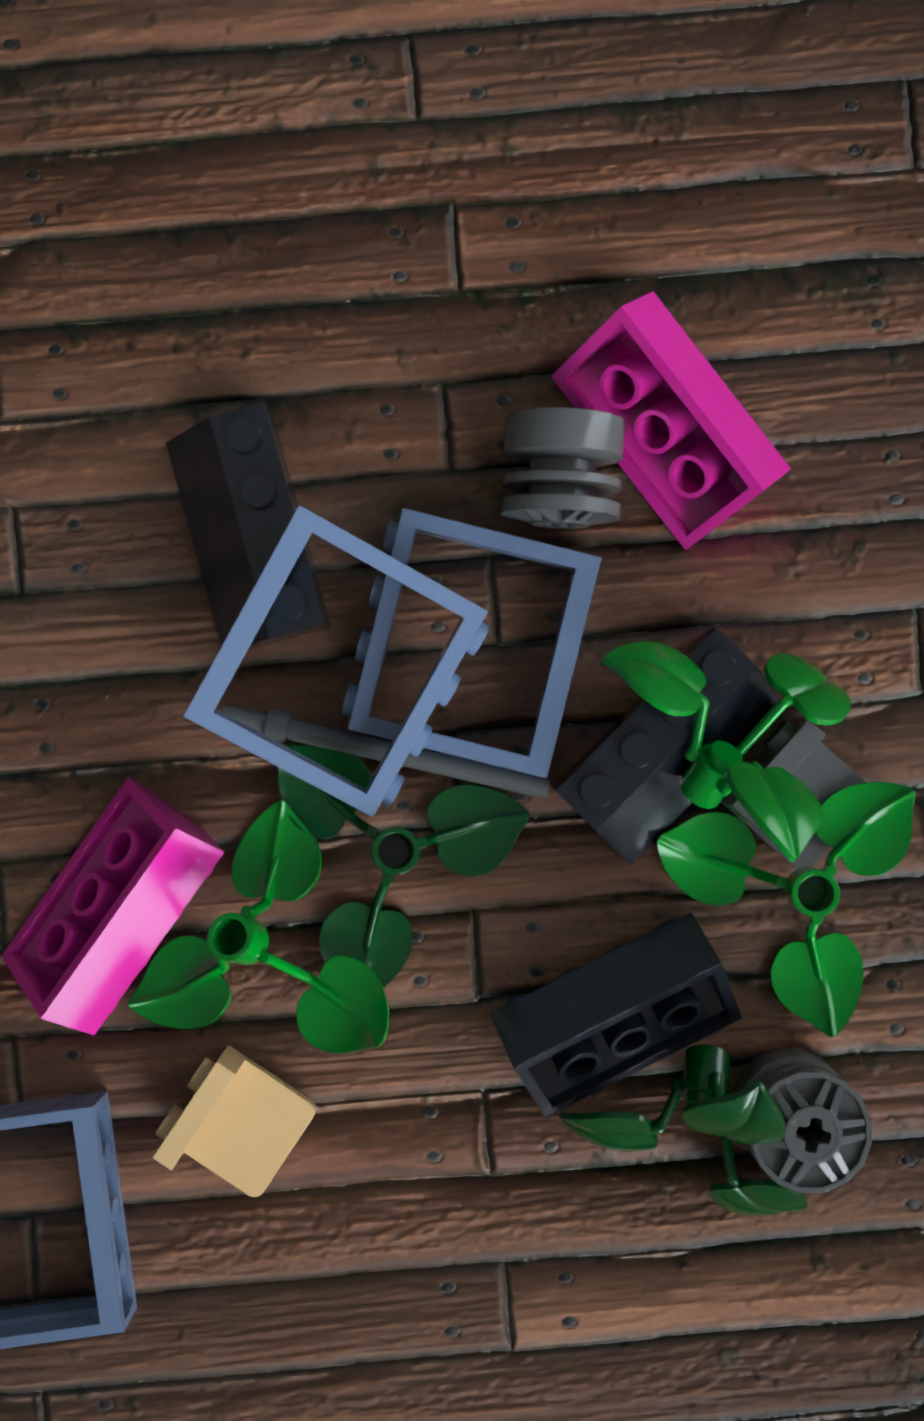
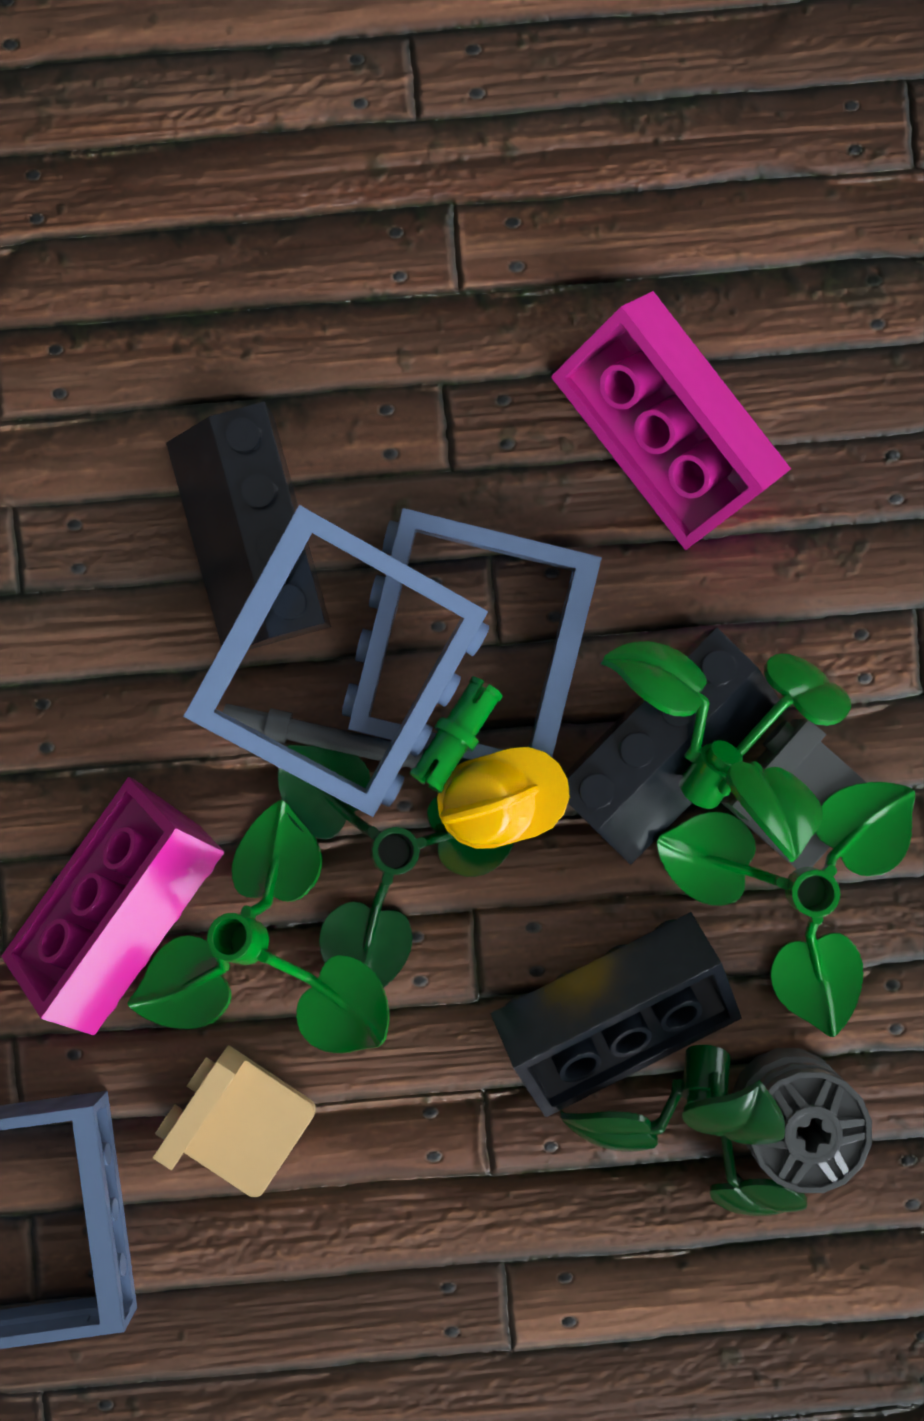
dark grey wheel [500,407,625,529] -> none
none -> green pin [410,676,503,793]
none -> yellow piece [437,747,570,849]

